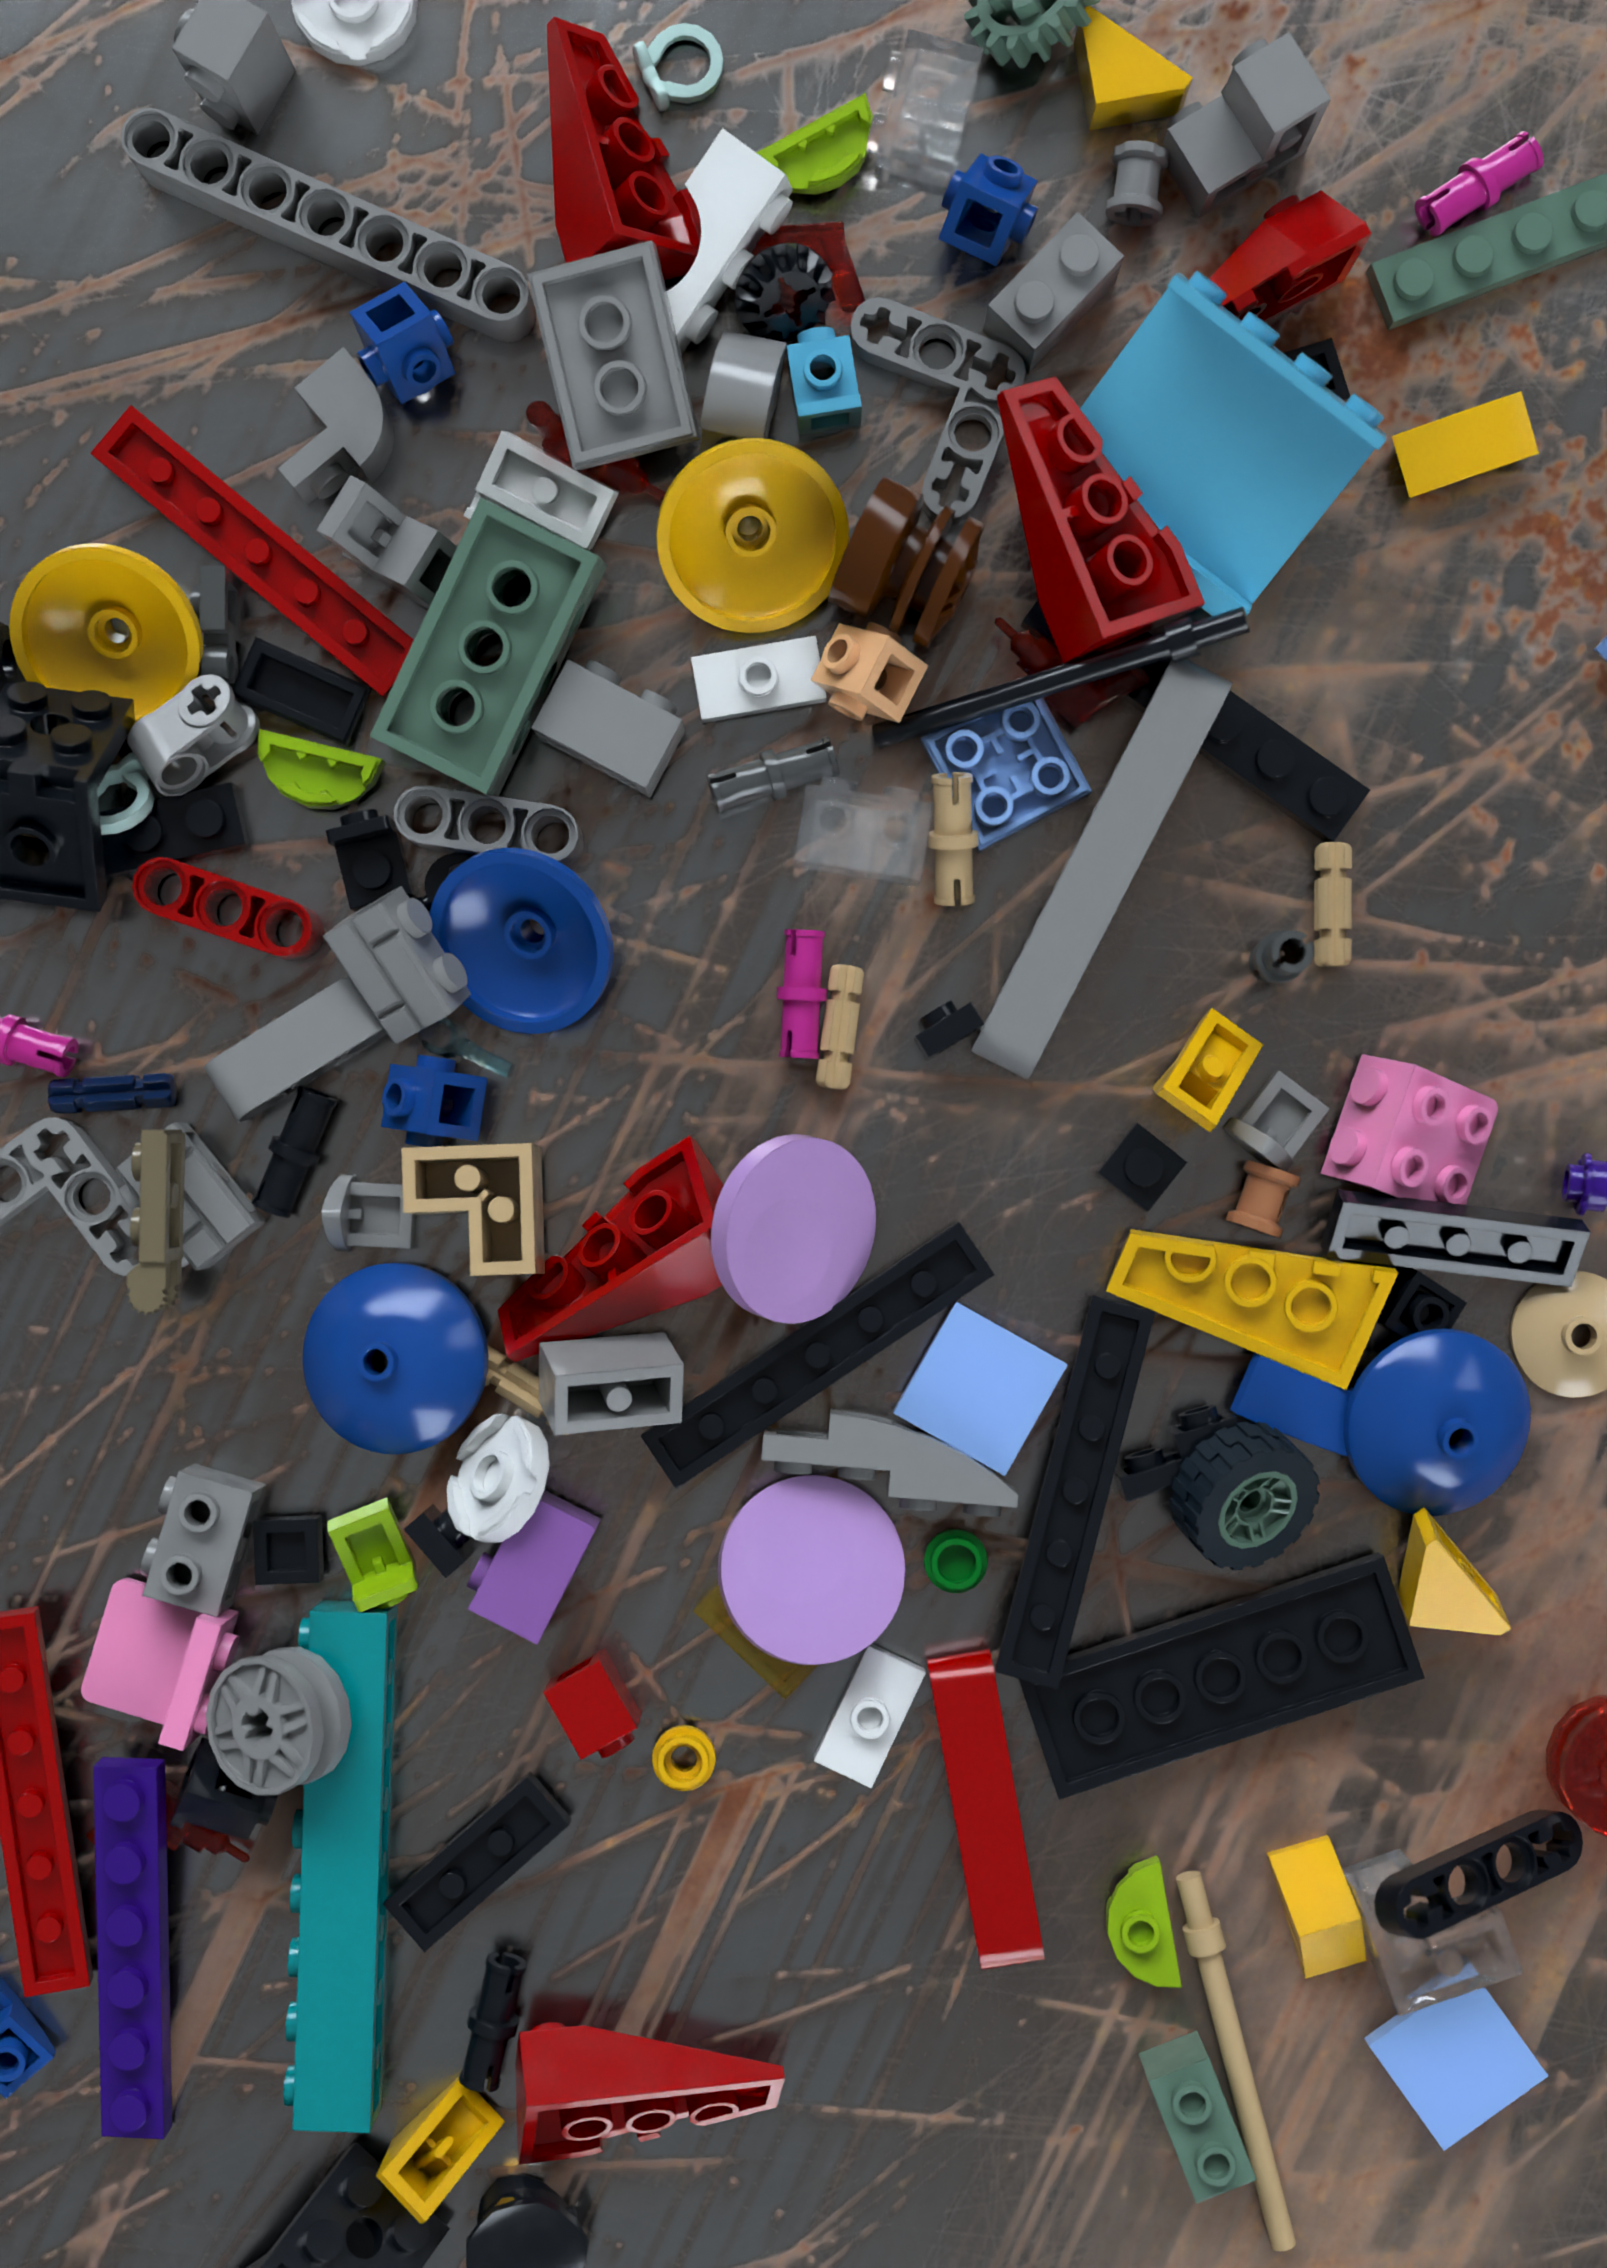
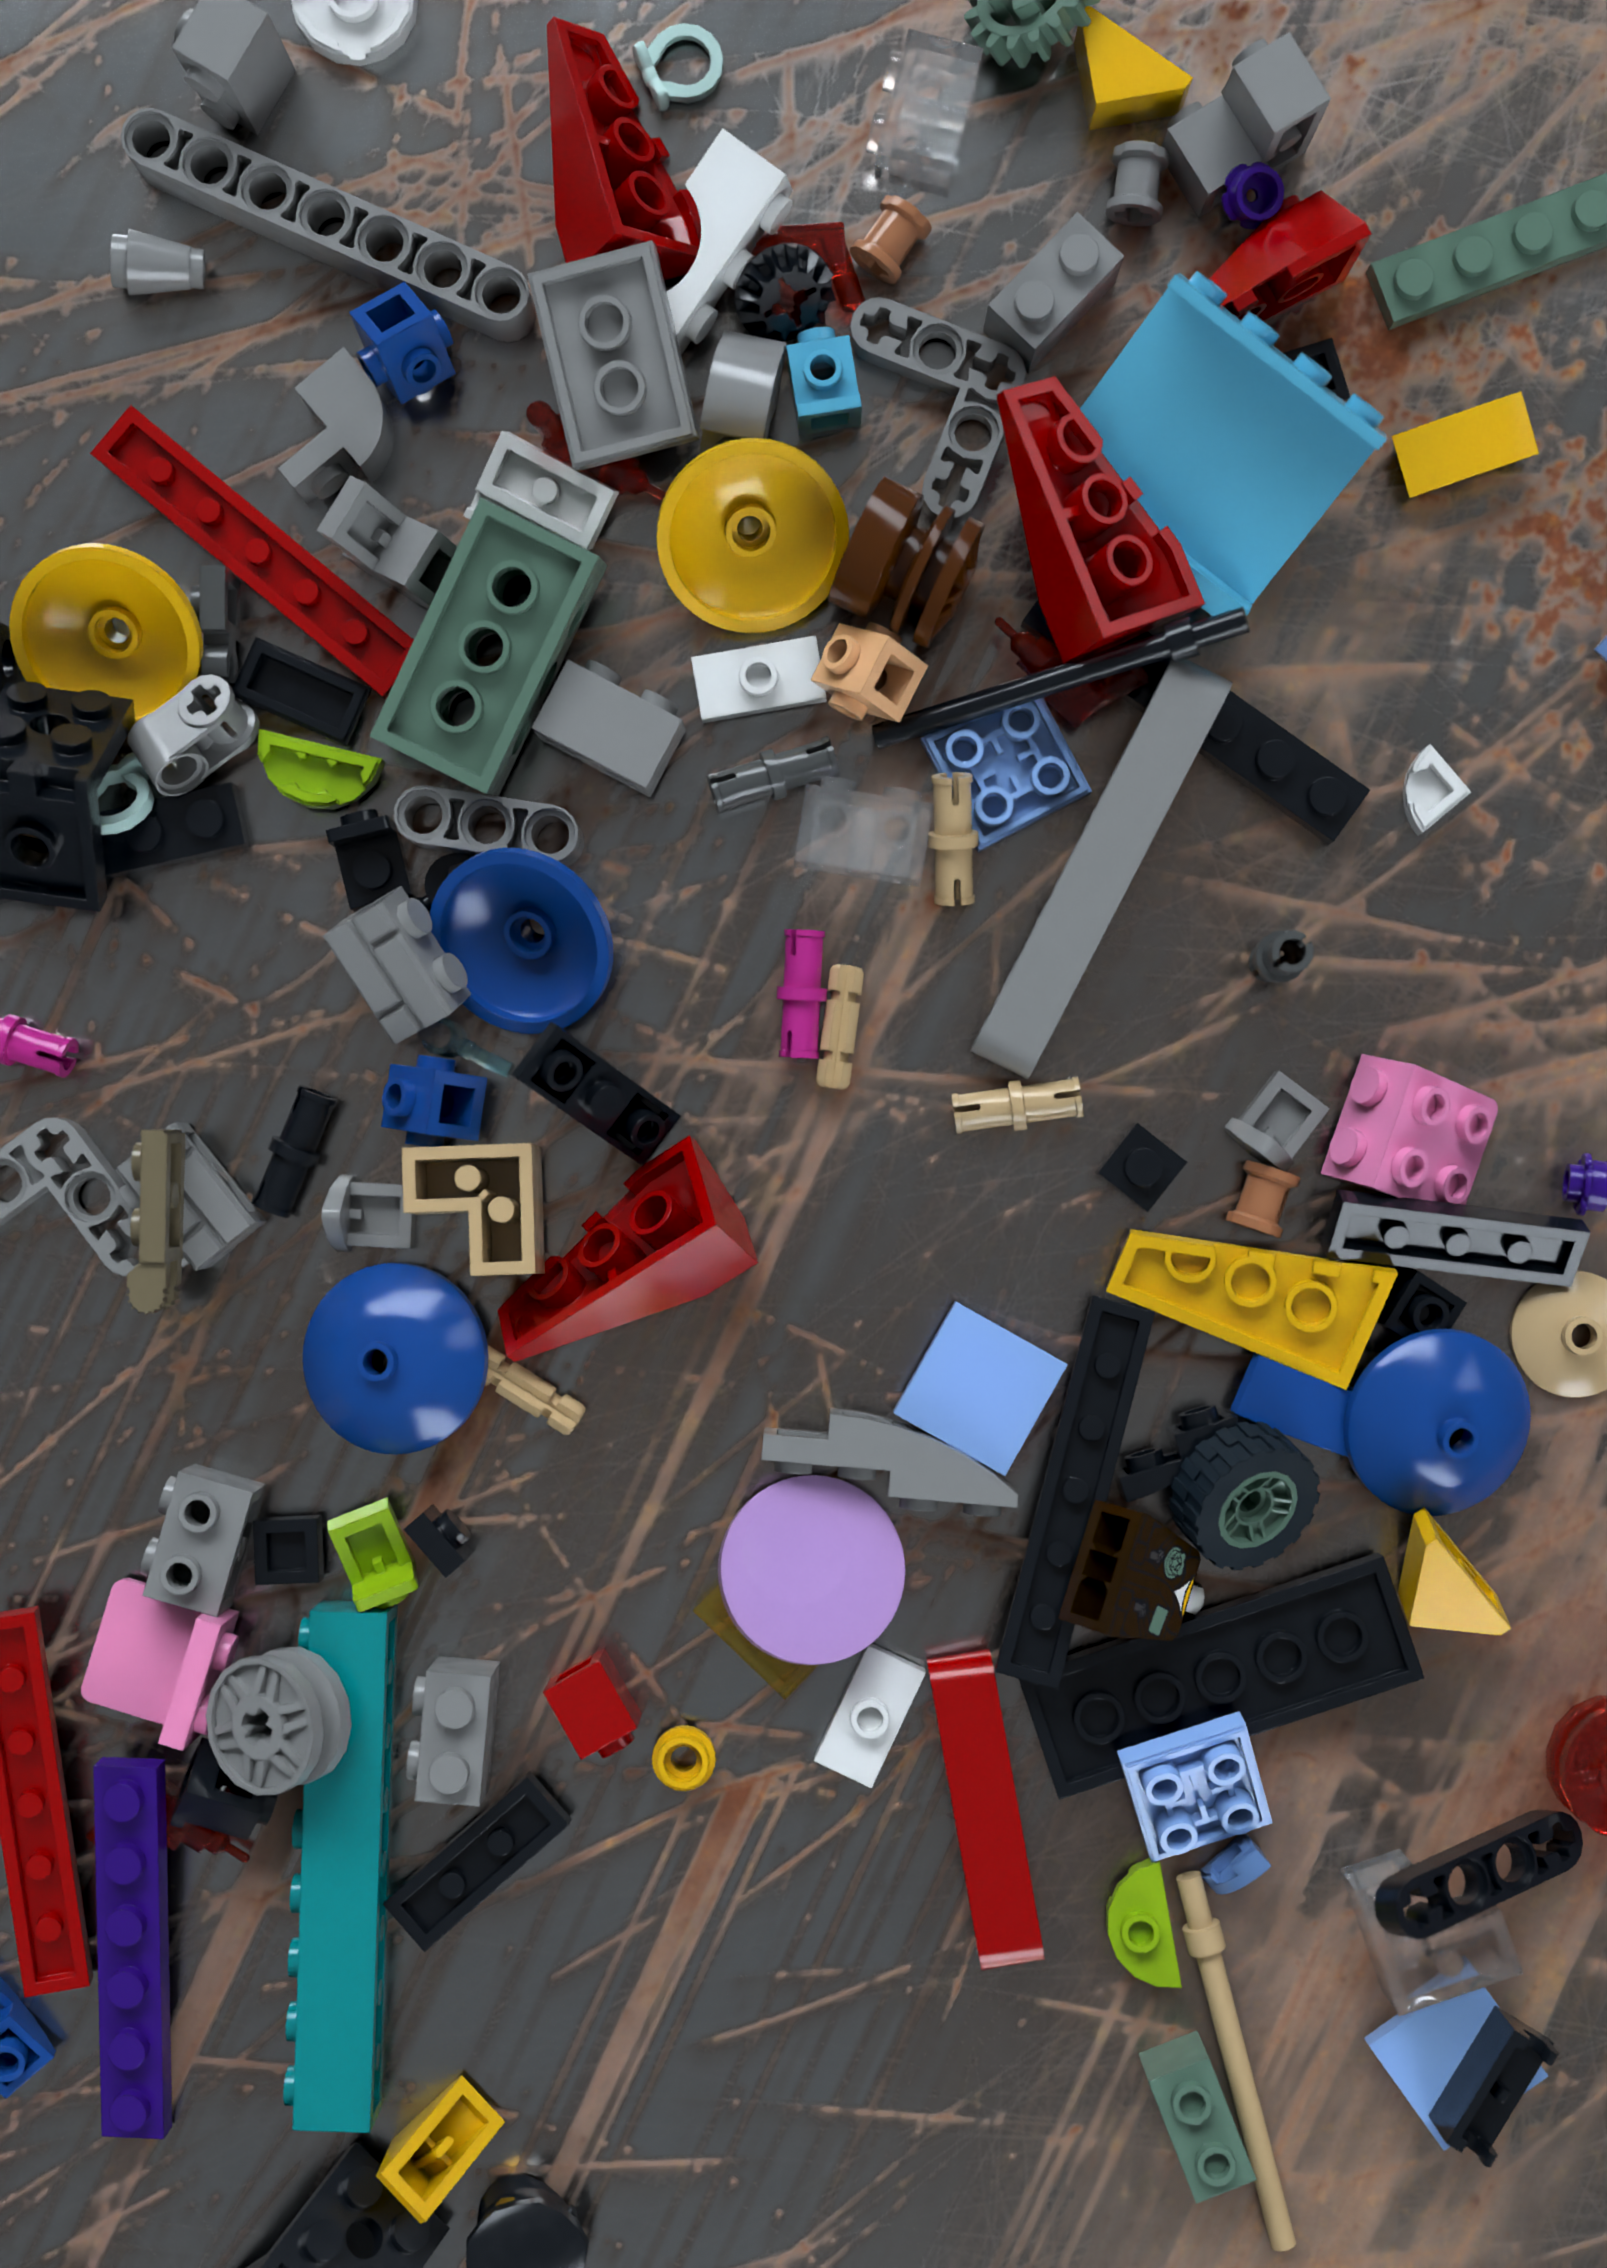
dark blue axle [48,1073,177,1114] -> none
red beam [132,857,324,961] -> none
light grey beam [204,976,387,1123] -> none
white tile [447,1414,549,1543] -> none
black pin [459,1952,527,2092] -> none
medium lavender brick [466,1490,602,1644] -> none
red wedge [515,2022,785,2165] -> none
light grey brick [539,1332,684,1435] -> none
black plate [641,1221,995,1489] -> none
lavender piece [711,1134,876,1324] -> none
lime plate [756,93,873,195] -> none
black plate [914,1000,984,1061] -> none
green plate [924,1528,988,1593] -> none
blue brick [938,153,1039,266] -> none
yellow slope [1152,1008,1263,1132] -> none
yellow slope [1267,1835,1366,1979] -> none
tan axle [1314,842,1352,967] -> none
dark pink pin [1414,131,1544,237] -> none
none -> light grey cone [110,229,206,296]
none -> light grey brick [406,1656,501,1807]
none -> black slope [511,1021,680,1166]
none -> nougat bush [849,195,932,285]
none -> tan pin [951,1077,1084,1134]
none -> dark brown torso [1058,1499,1205,1641]
none -> light blue tile [1117,1711,1273,1863]
none -> medium blue tile [1200,1833,1271,1895]
none -> dark purple plate [1221,162,1284,230]
none -> white tile [1403,744,1471,836]
none -> black hinge [1428,2005,1559,2168]

